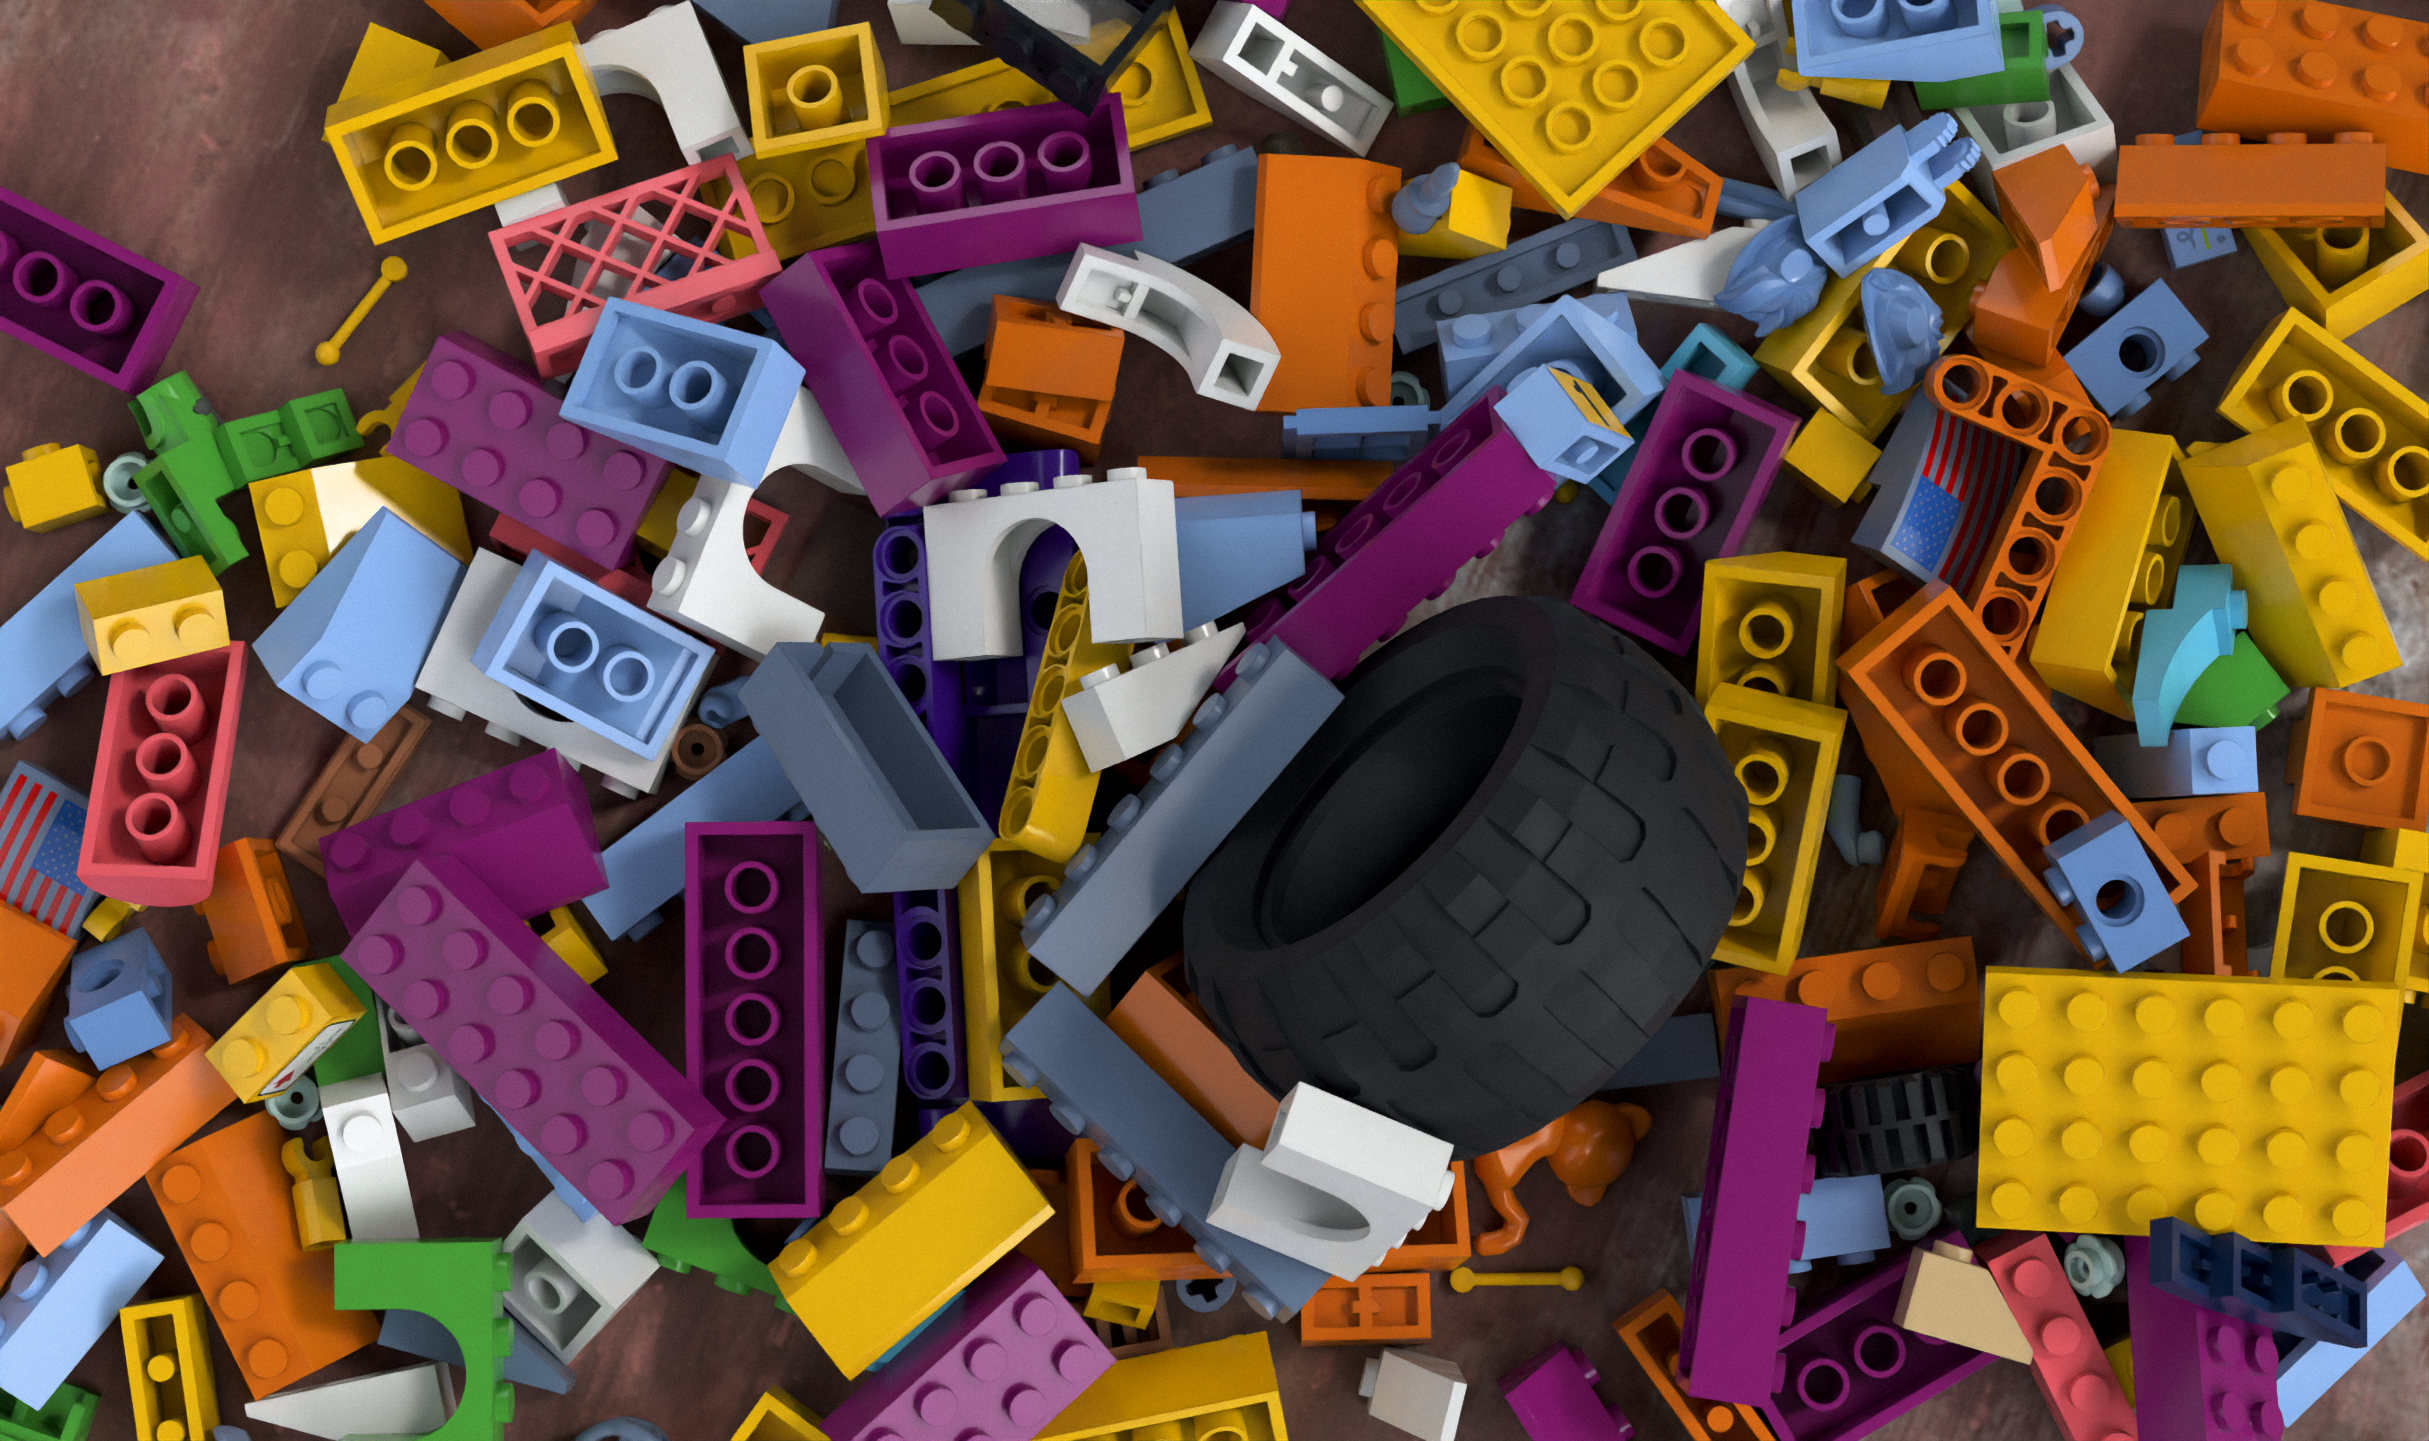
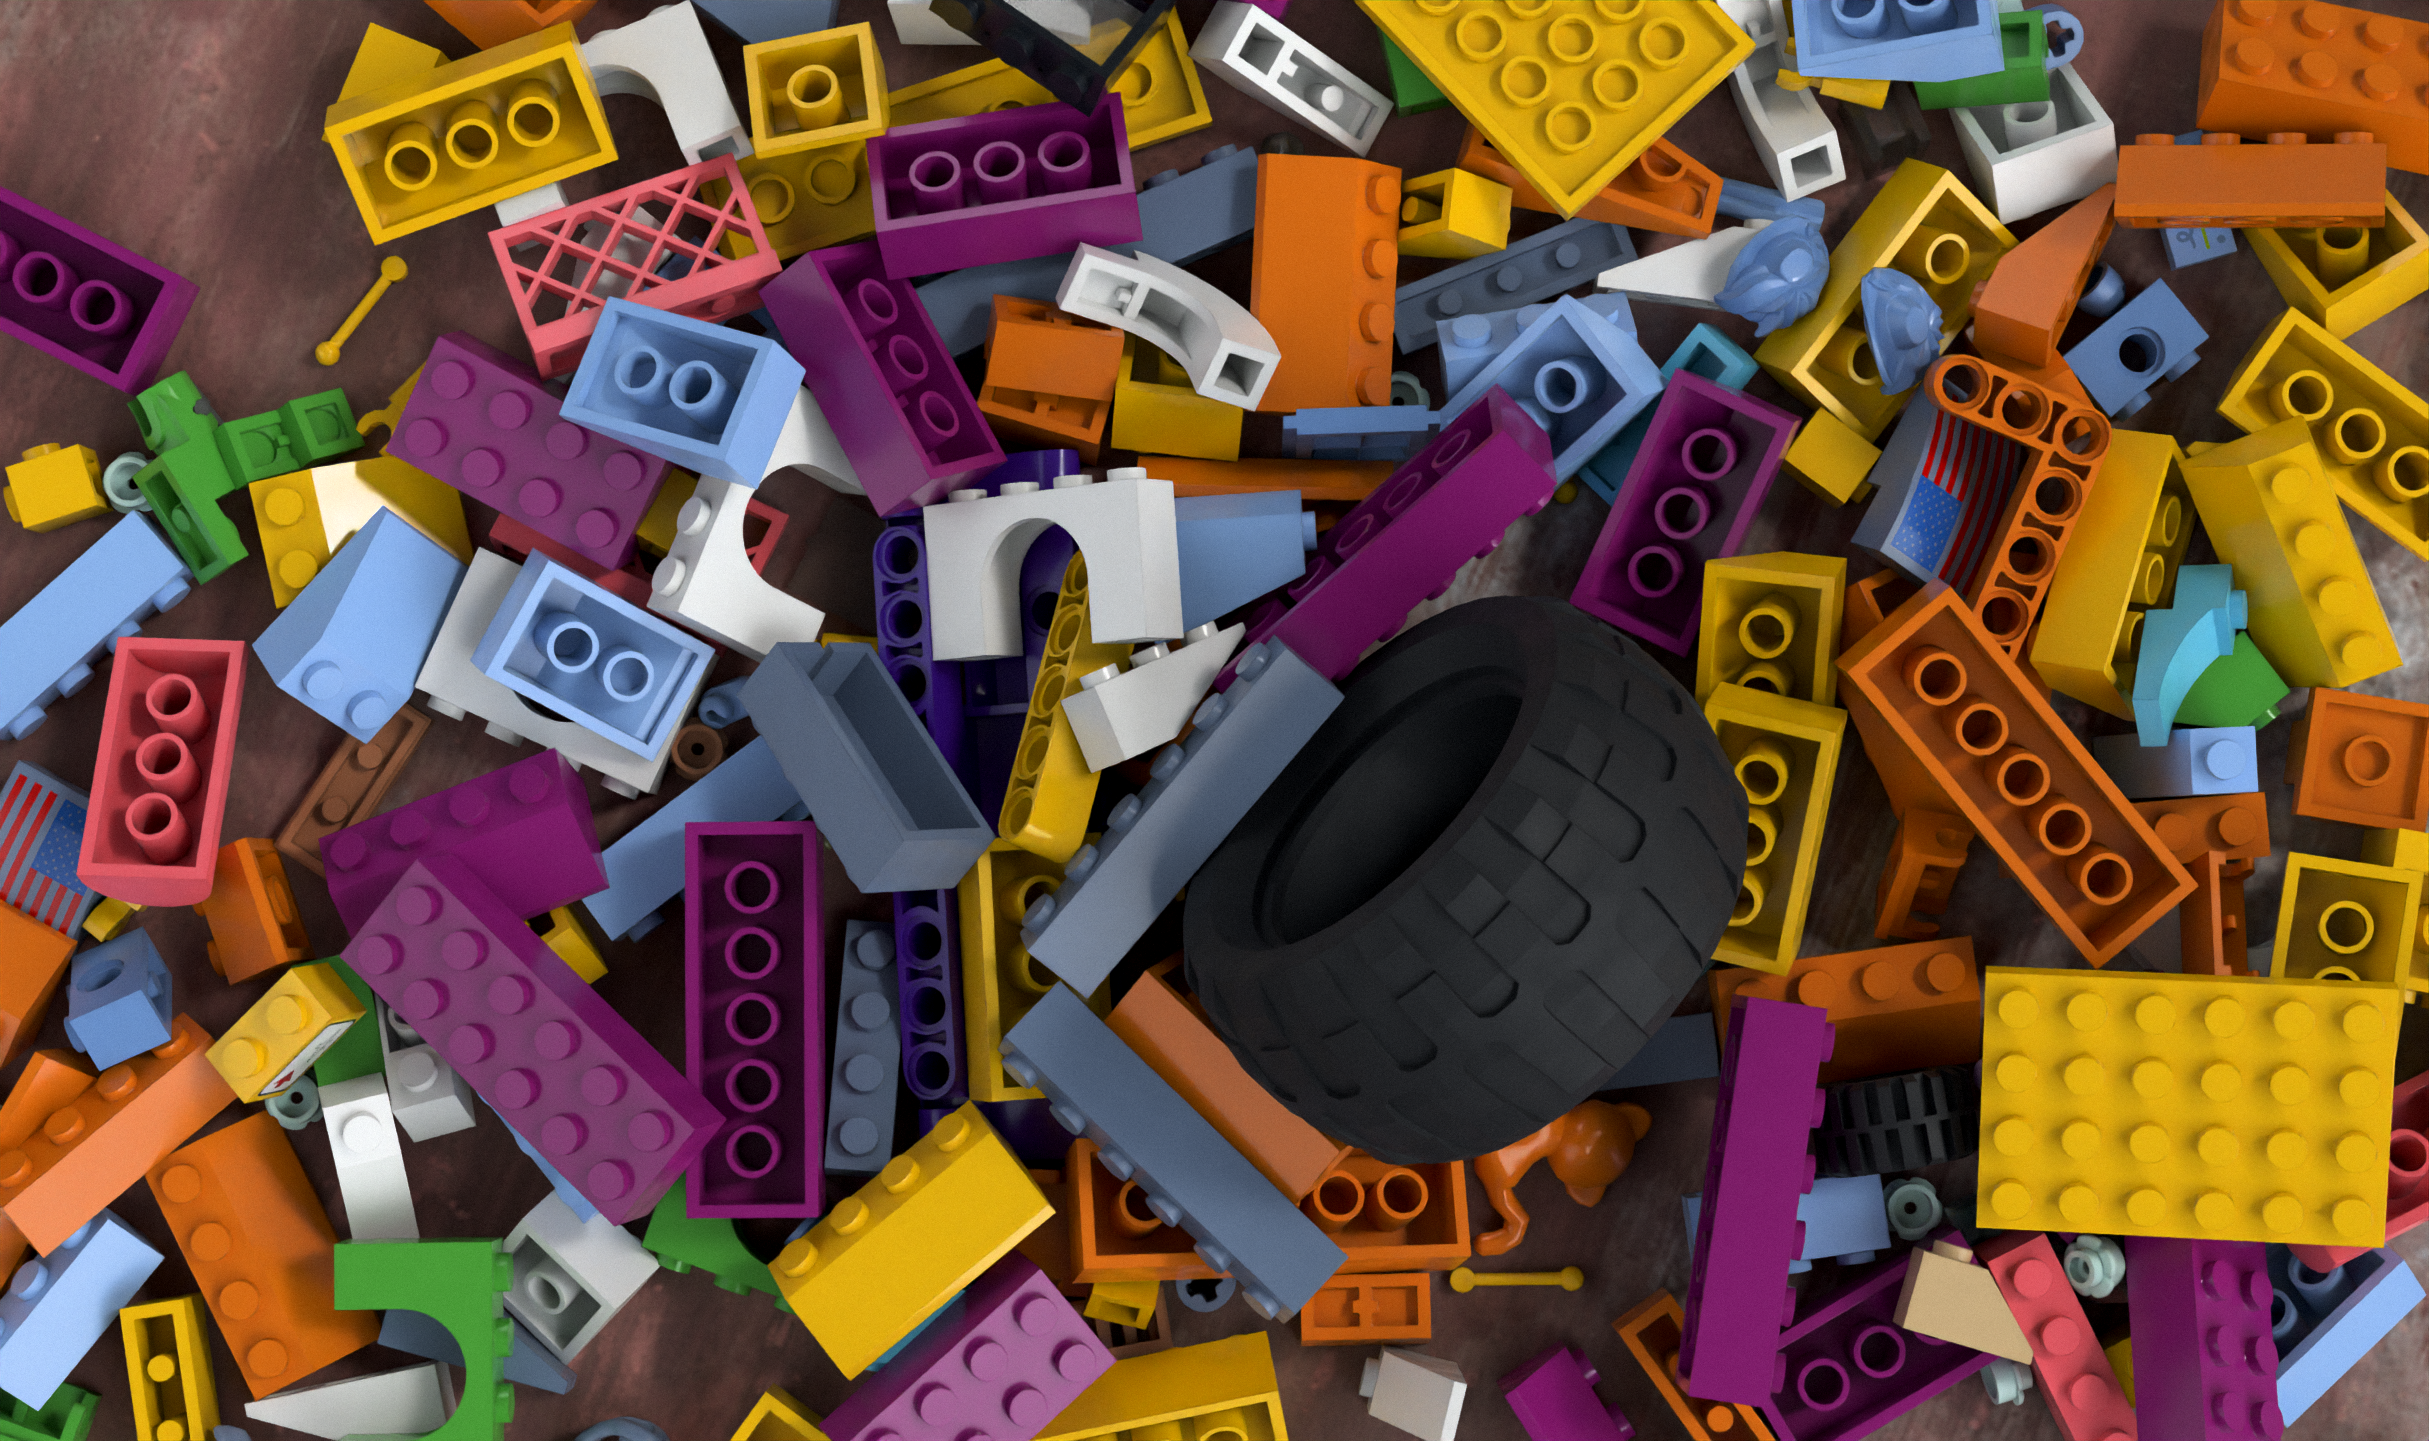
yellow brick [74,555,230,676] -> none
yellow bar [281,1136,347,1252] -> none
white arch [1205,1081,1455,1282] -> none
sand blue bar [1392,162,1460,235] -> none
light blue brick [1493,364,1635,484] -> none
light blue hinge [1794,111,1981,279] -> none
light blue arm [1826,774,1886,868] -> none
orange slope [1991,144,2101,292] -> none
medium blue brick [2042,809,2190,974] -> none
dark blue slope [2149,1216,2367,1349] -> none
none -> yellow slope [1111,330,1244,462]
none -> light aqua plate [1980,1357,2033,1406]

